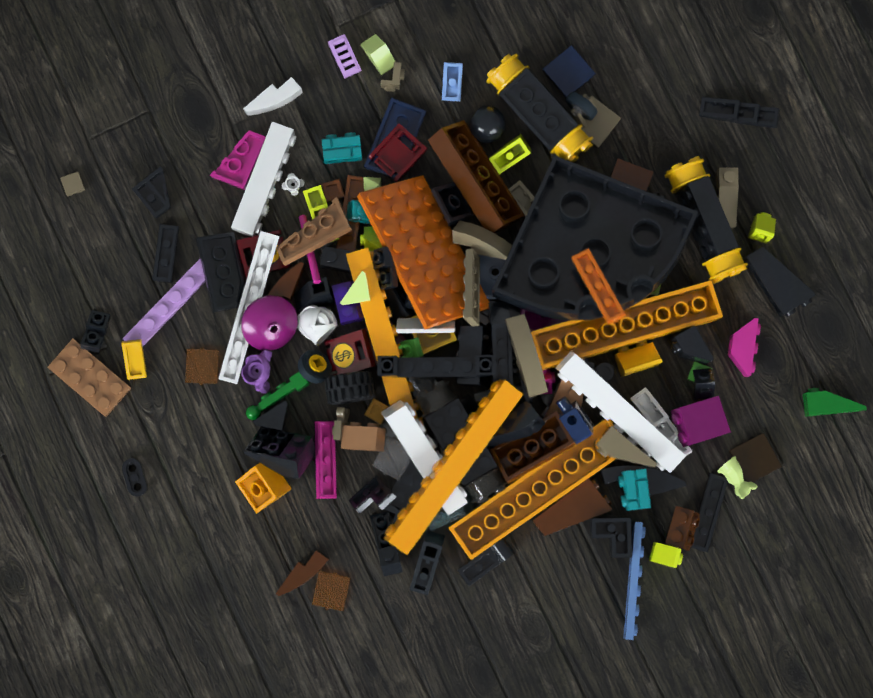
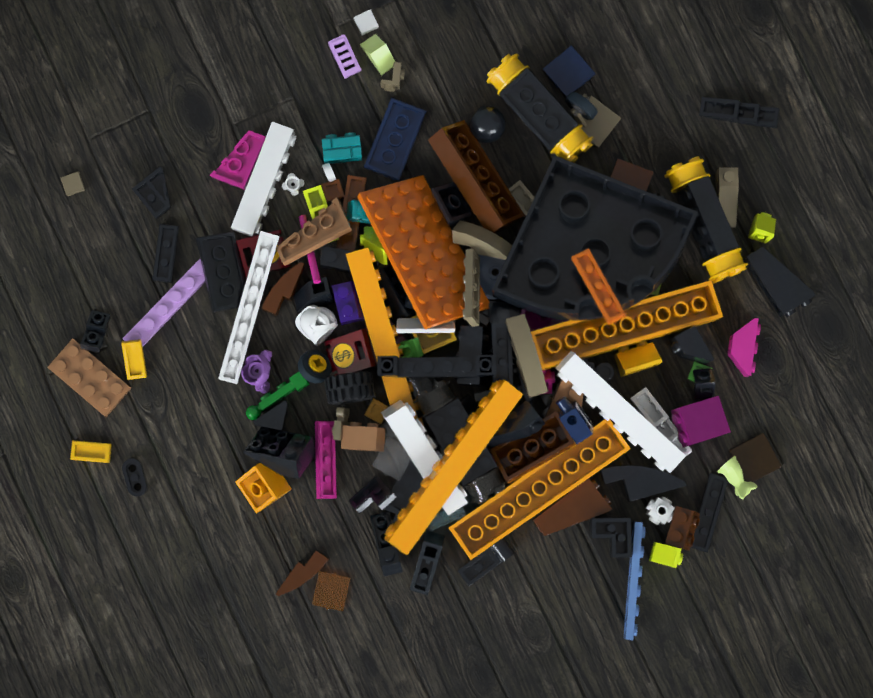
clear orange piece [185,348,219,385] -> none
magenta dish [241,295,298,351] -> none
white slope [243,77,303,116] -> none
yellowish green slope [340,271,370,305] -> none
yellowish green slope [363,177,382,191] -> none
dark red container [368,123,427,182] -> none
black slope [373,247,398,289] -> none
light blue slope [442,62,463,101] -> none
neon yellow slope [489,134,532,174] -> none
dark tan slope [595,426,657,468] -> none
teal brick [618,469,651,511] -> none
green slope [802,388,867,417] -> none
none -> yellow tile [70,440,112,463]
none -> white tile [322,162,336,182]
none -> white tile [354,9,379,35]
none -> white brick [646,496,675,525]

